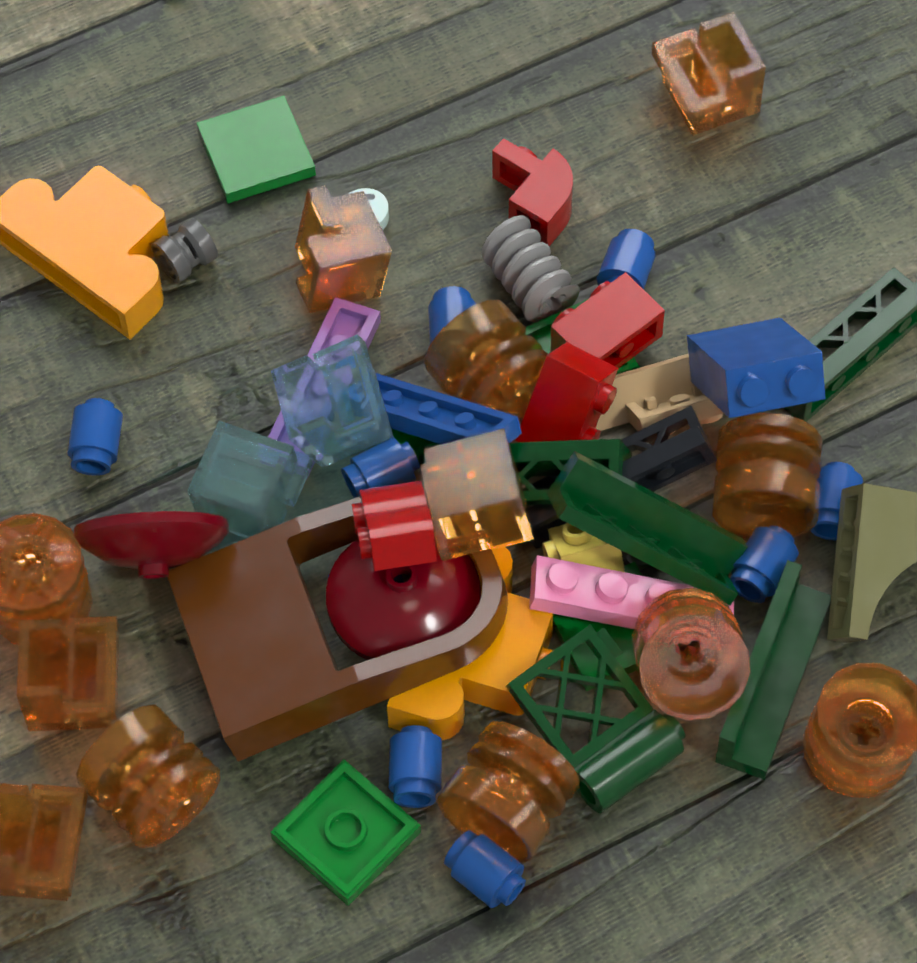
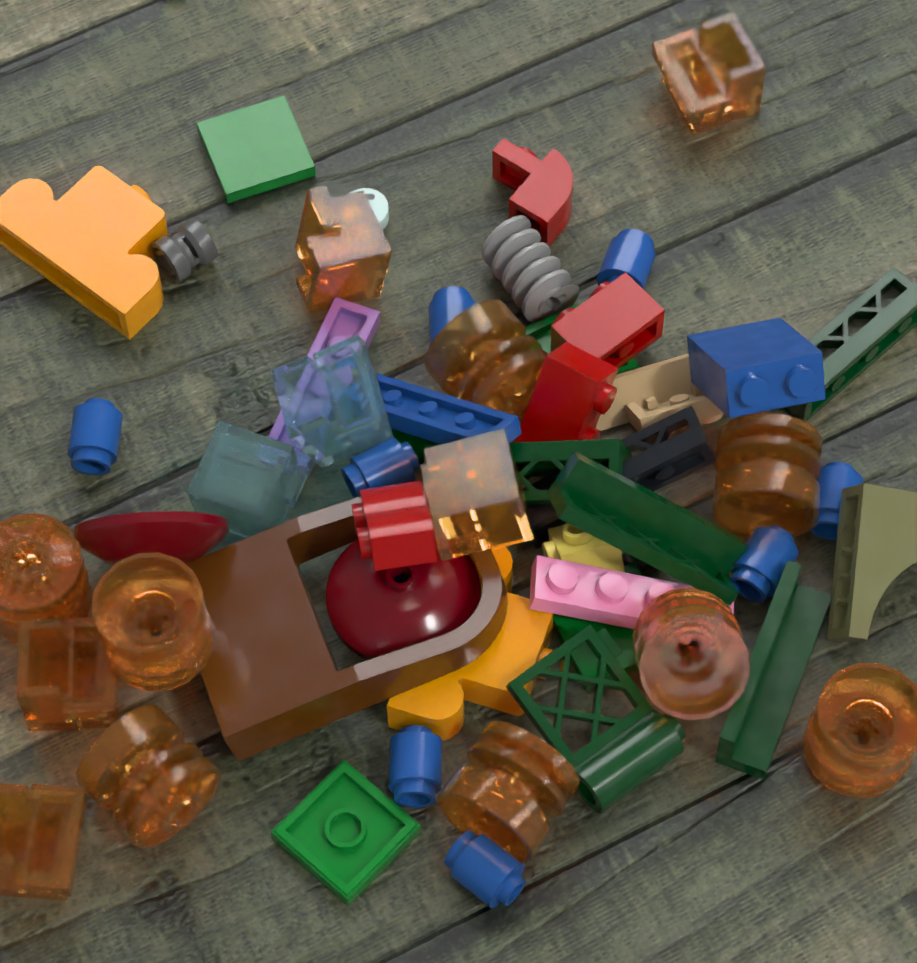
none -> clear orange wheel [92,552,213,691]

